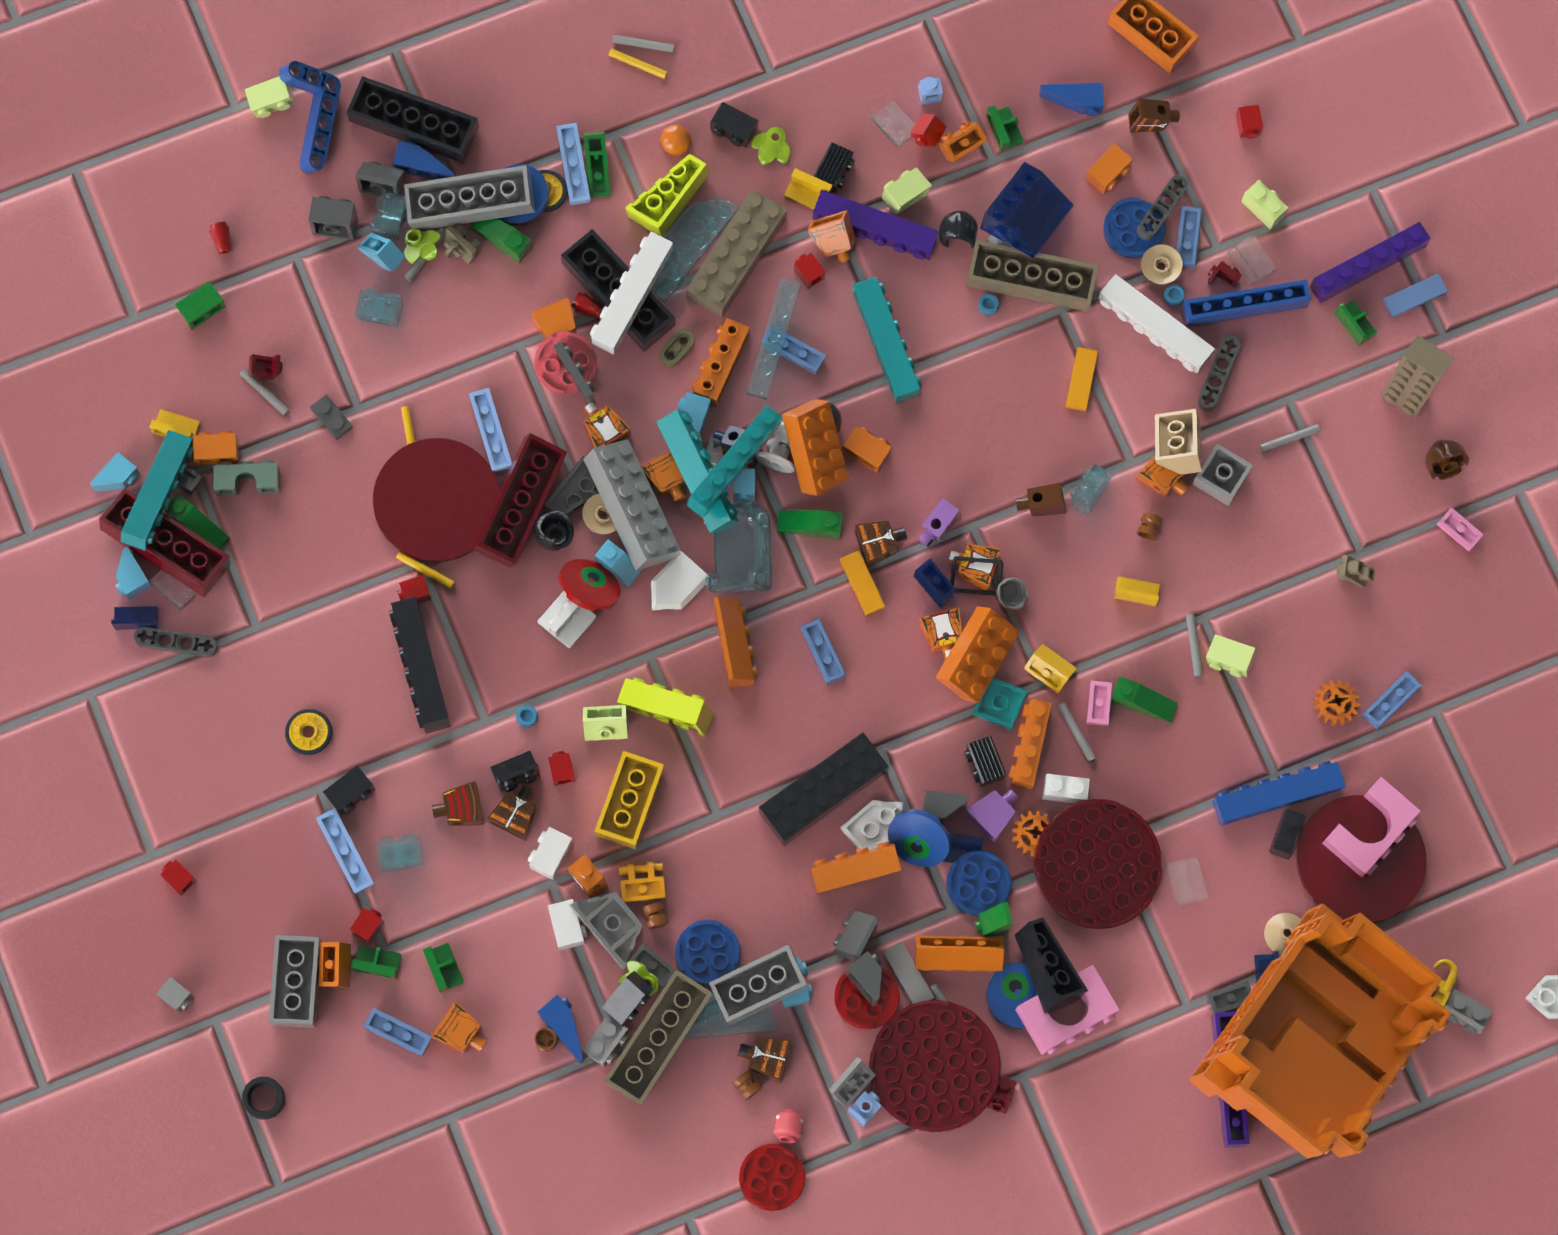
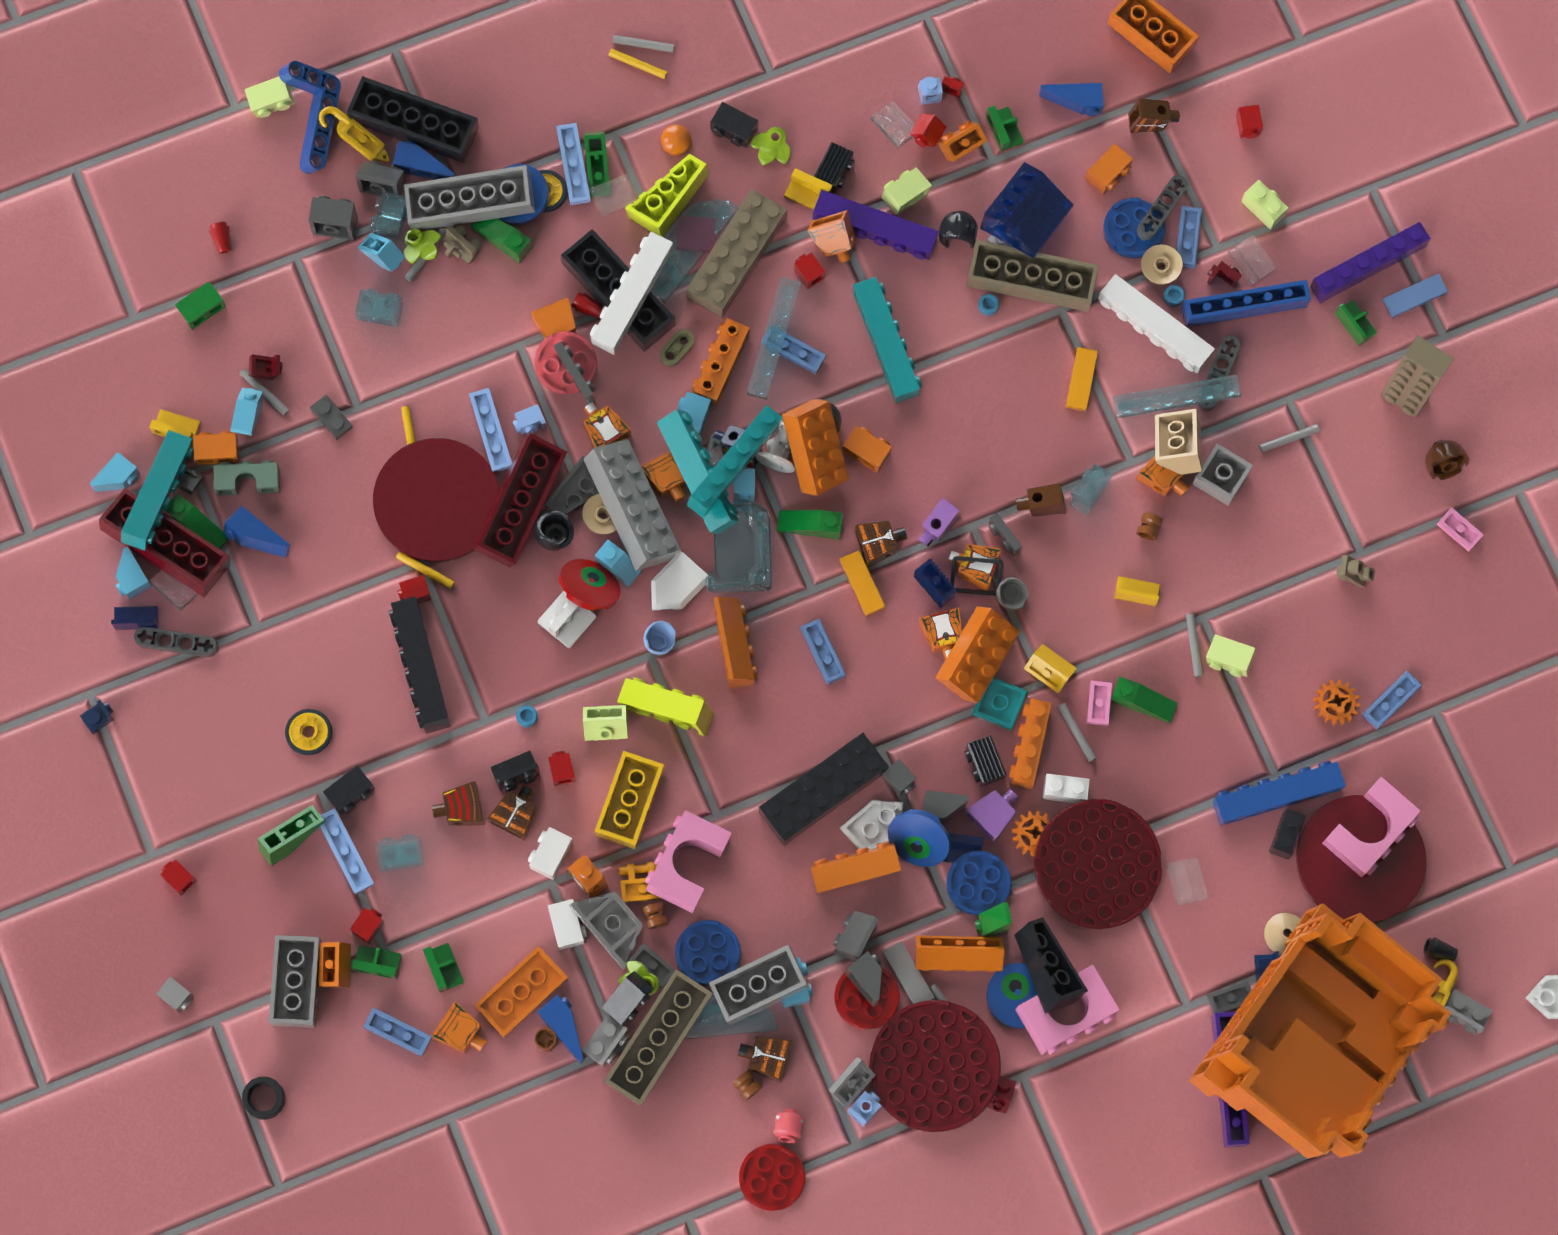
none -> dark blue bracket [80,699,114,734]
none -> blue slope [223,506,290,557]
none -> medium azure slope [231,388,263,436]
none -> green slope [258,805,325,866]
none -> yellow plate [319,106,390,163]
none -> orange plate [474,946,568,1038]
none -> light blue brick [513,404,547,434]
none -> clear plate [589,174,638,217]
none -> light blue hair [644,620,676,655]
none -> bright pink arch [645,810,732,913]
none -> clear pink piece [676,216,716,252]
none -> dark grey brick [882,759,916,796]
none -> red plate [942,76,964,98]
none -> dark grey plate [989,513,1022,556]
none -> clear light blue plate [1113,375,1241,419]
none -> black cone [1423,937,1458,961]

